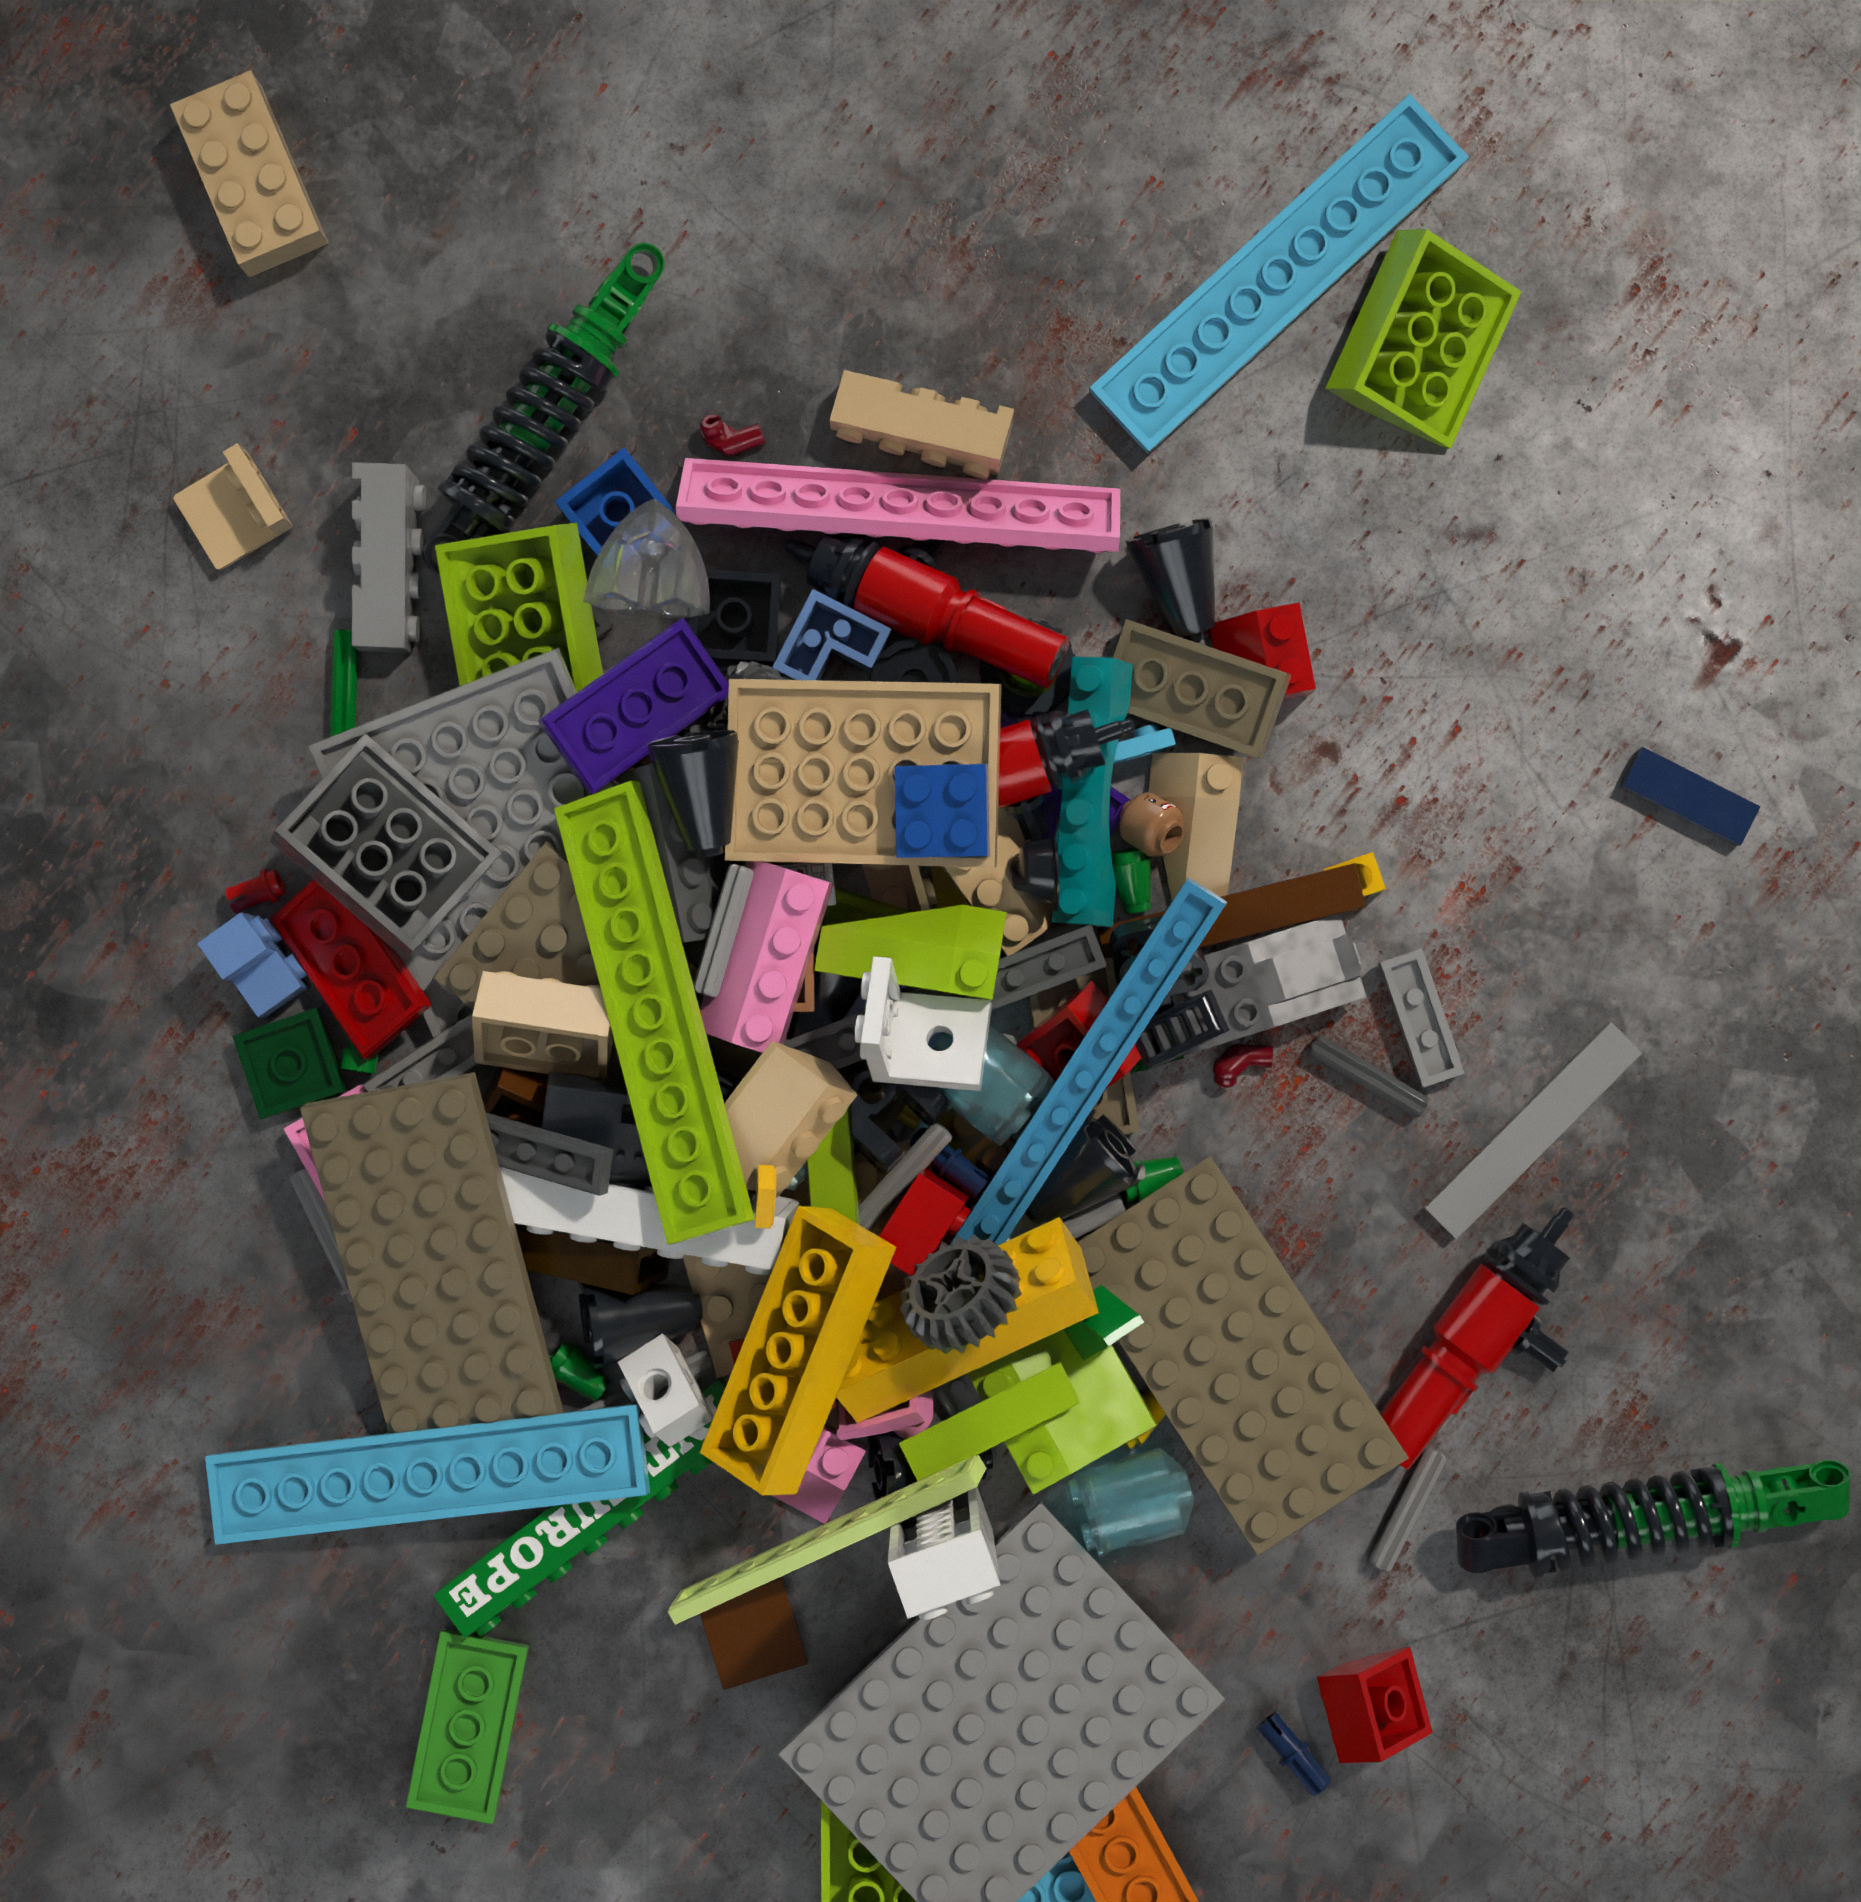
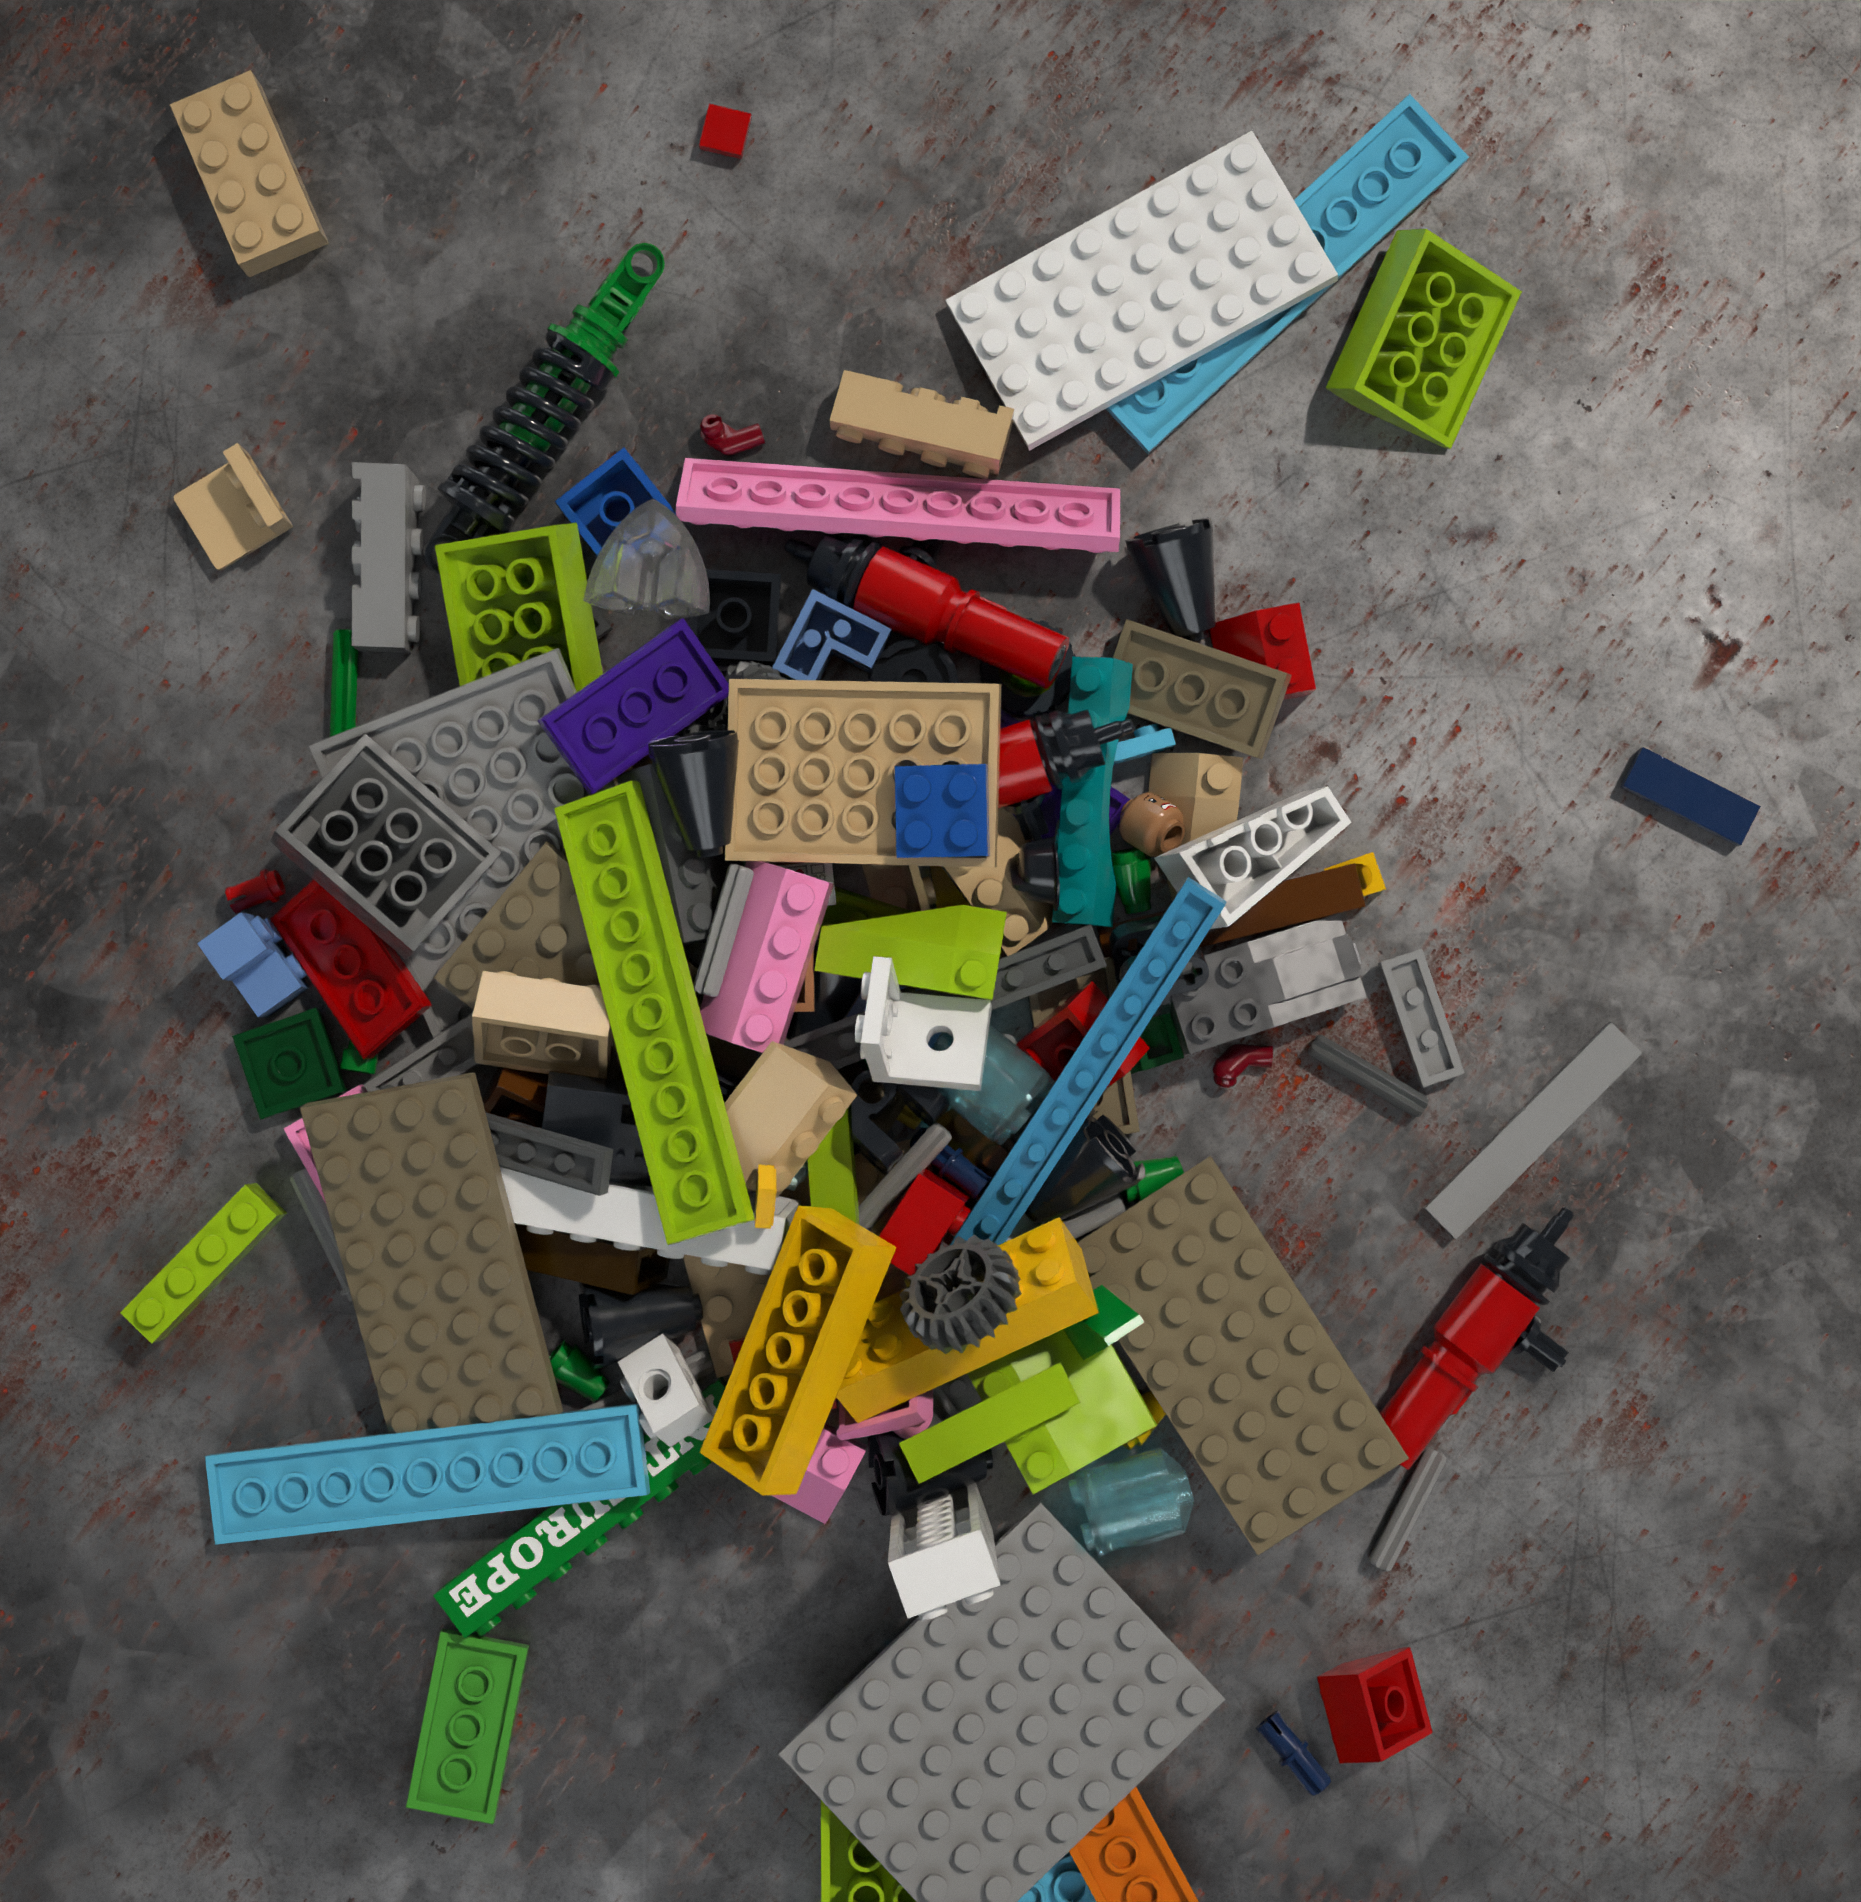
yellowish green tile [667,1455,986,1625] -> none
reddish brown tile [700,1577,808,1690] -> none
black slope [1135,989,1230,1068] -> none
black piece [1456,1460,1851,1578] -> none
none -> lime brick [120,1183,287,1344]
none -> red tile [699,103,752,159]
none -> white plate [946,131,1338,451]
none -> white wedge [1154,786,1352,929]

